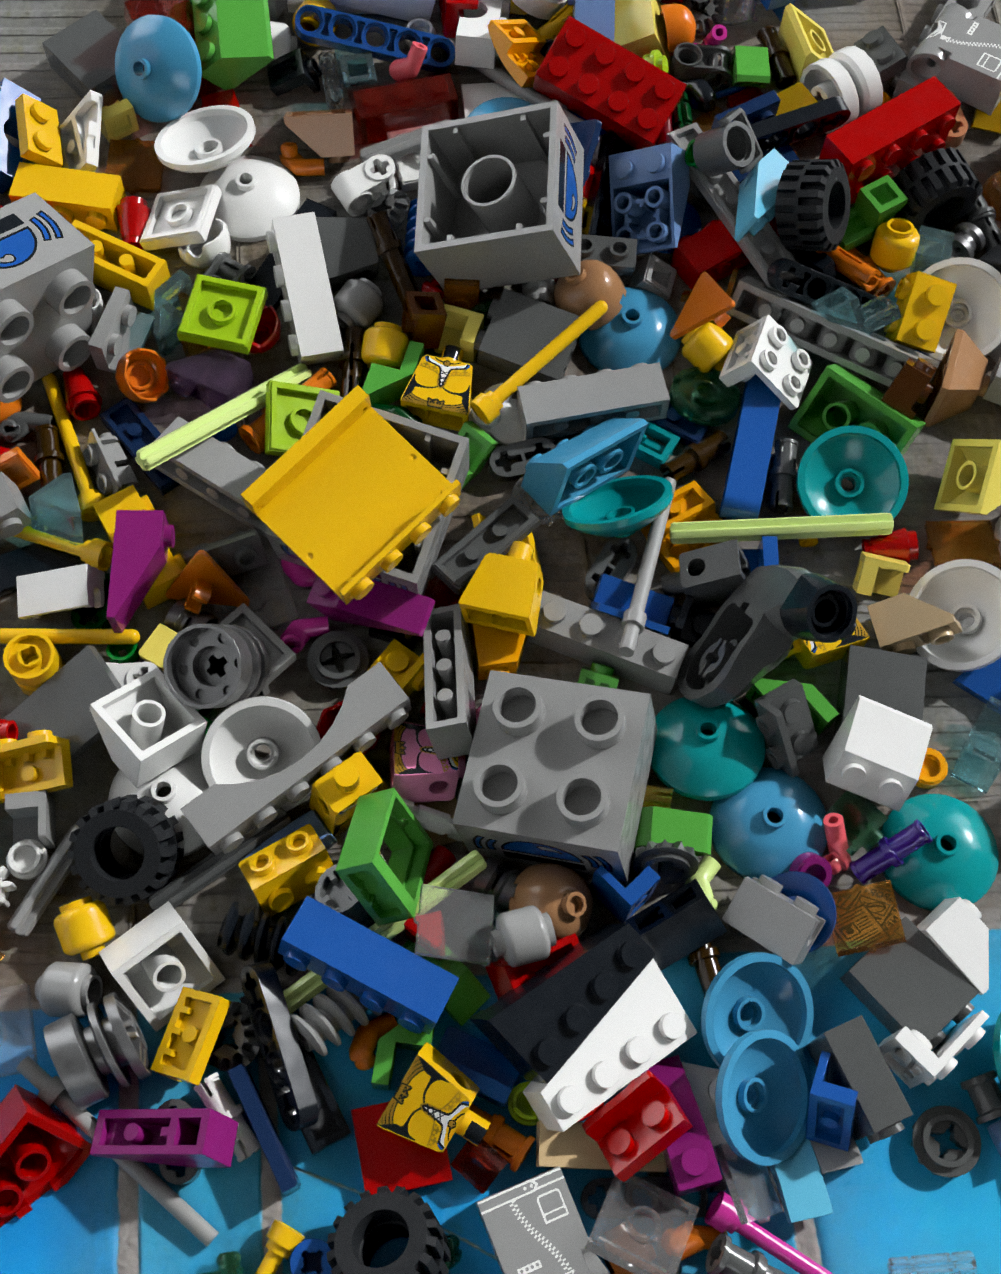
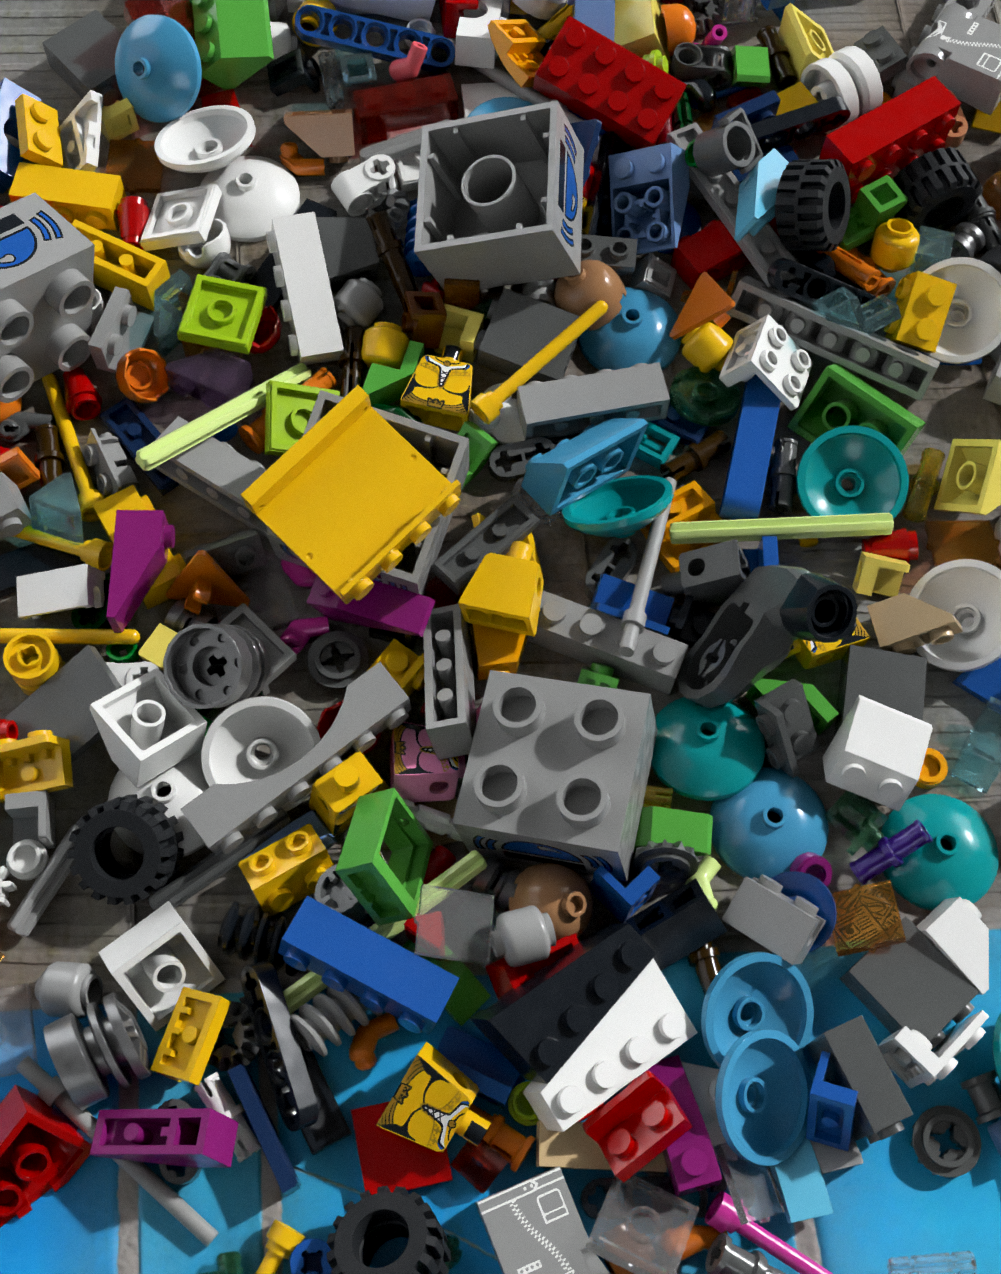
yellow head [53,895,115,961] -> none
bright green slope [371,1024,435,1091] -> none
coral arm [823,813,852,875] -> none
reddish brown brick [881,357,937,420] -> none
medium nougat slope [923,329,990,427] -> none
none -> clear yellow pin [902,448,946,523]

